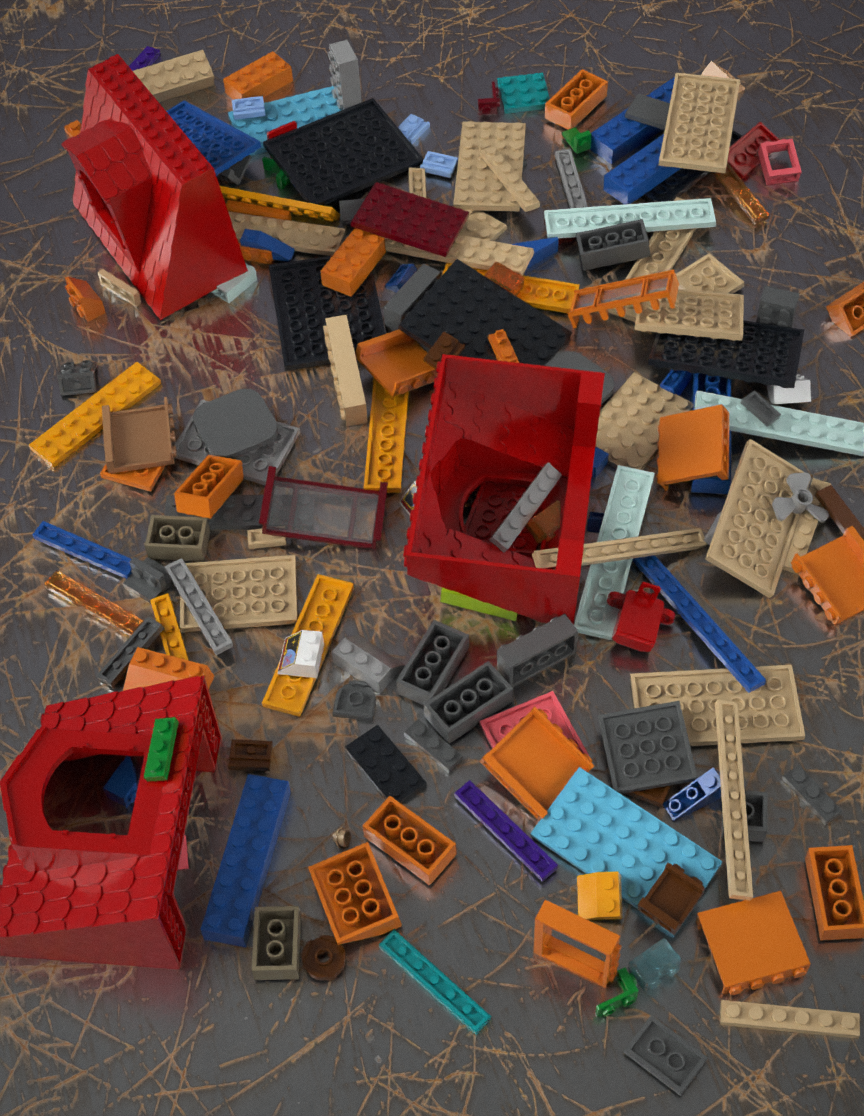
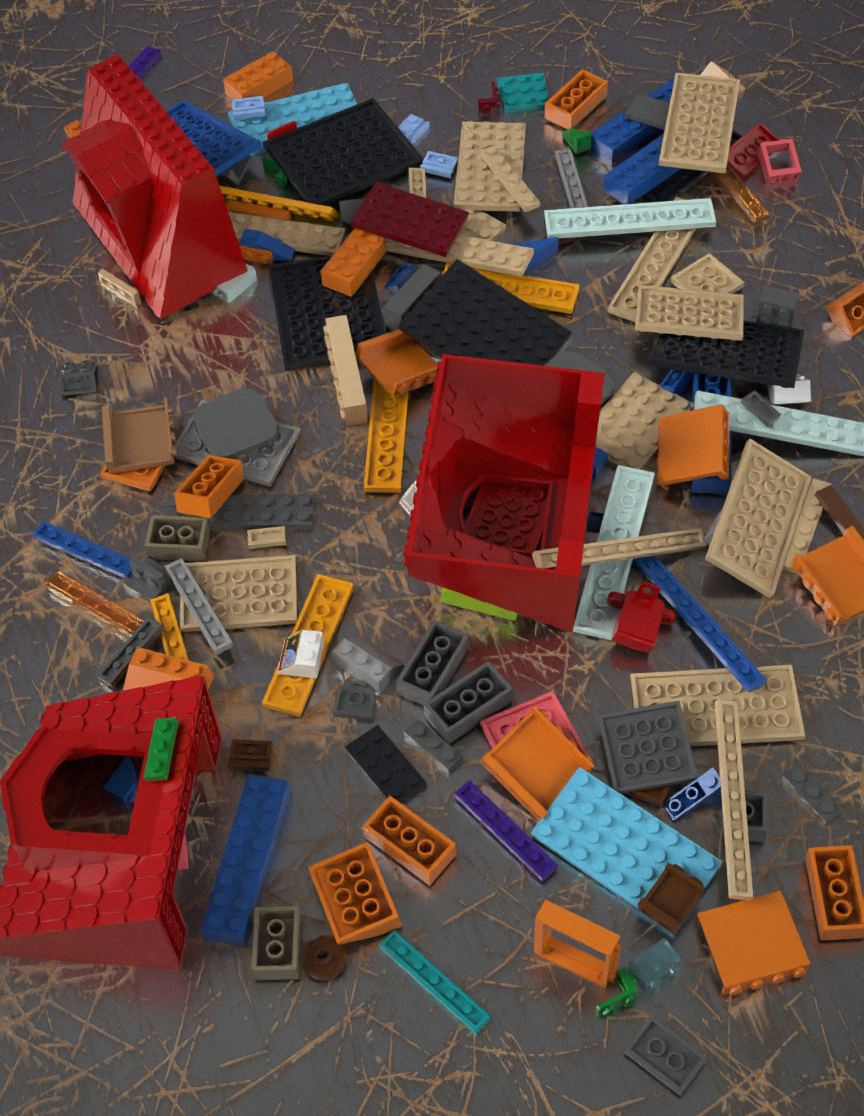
light orange plate [29,362,161,468] -> none
orange slope [65,277,106,322] -> none
tan brick [133,50,214,102] -> none
clear piece [259,466,388,550] -> none
light grey brick [328,40,362,110] -> none
tan plate [333,827,351,848] -> none
reddish brown plate [423,331,465,370] -> none
clear orange brick [485,261,525,296] -> none
orange plate [488,329,519,363] -> none
light grey plate [490,463,562,552] -> none
dark grey brick [497,614,578,687] -> none
clear orange slope [525,500,560,544] -> none
orange window [567,269,679,329] -> none
dark grey brick [576,219,651,271] -> none
light orange slope [577,872,623,920] -> none
tan plate [720,1000,860,1039] -> none
light grey piece [772,472,829,523] -> none

